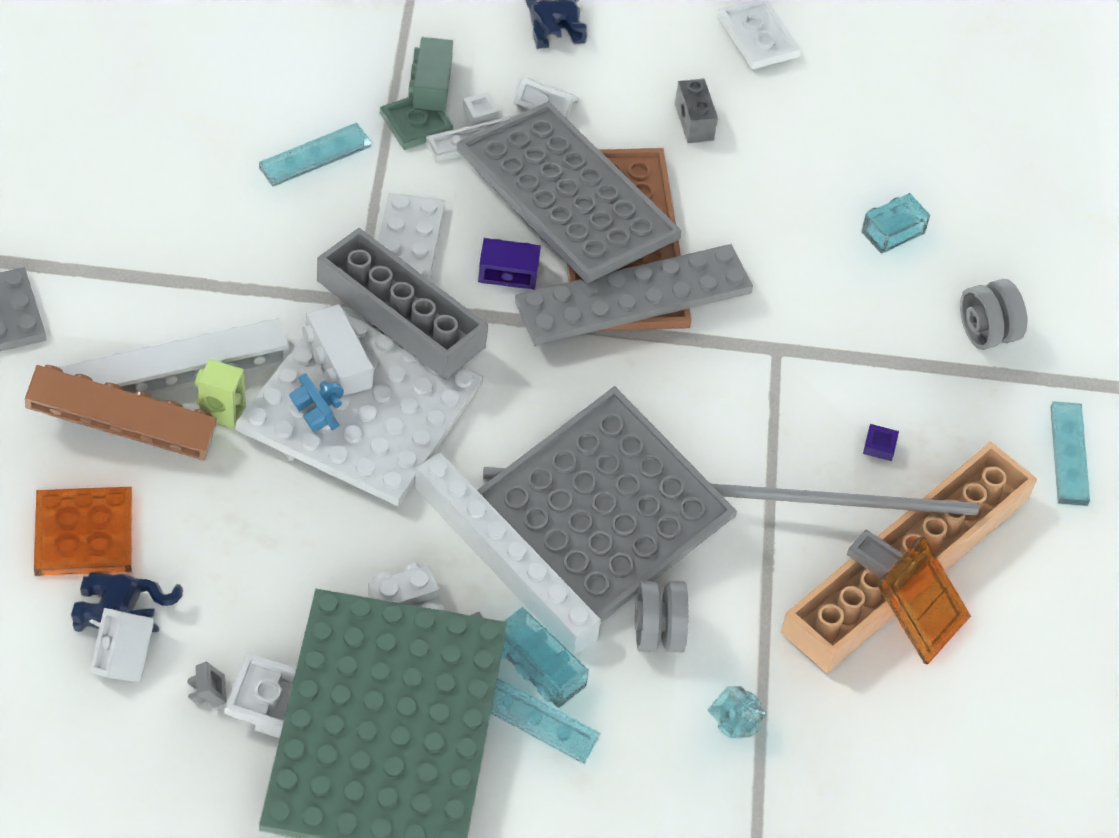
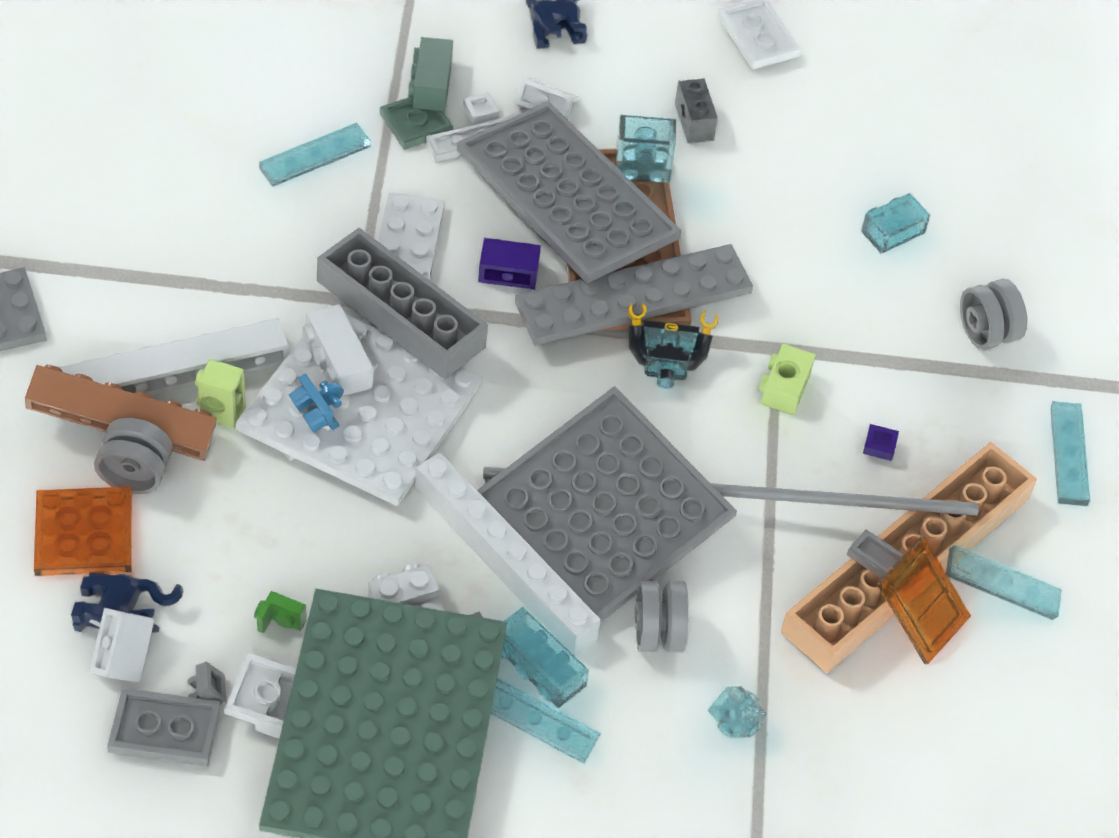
none -> light grey wheel [94,418,173,494]
none -> light grey plate [107,688,221,766]
none -> bright green bracket [254,591,307,633]
none -> clear light blue brick [615,115,676,182]
none -> torso [627,303,718,389]
none -> yellowish green brick [758,343,816,415]
none -> clear light blue tile [945,545,1062,620]

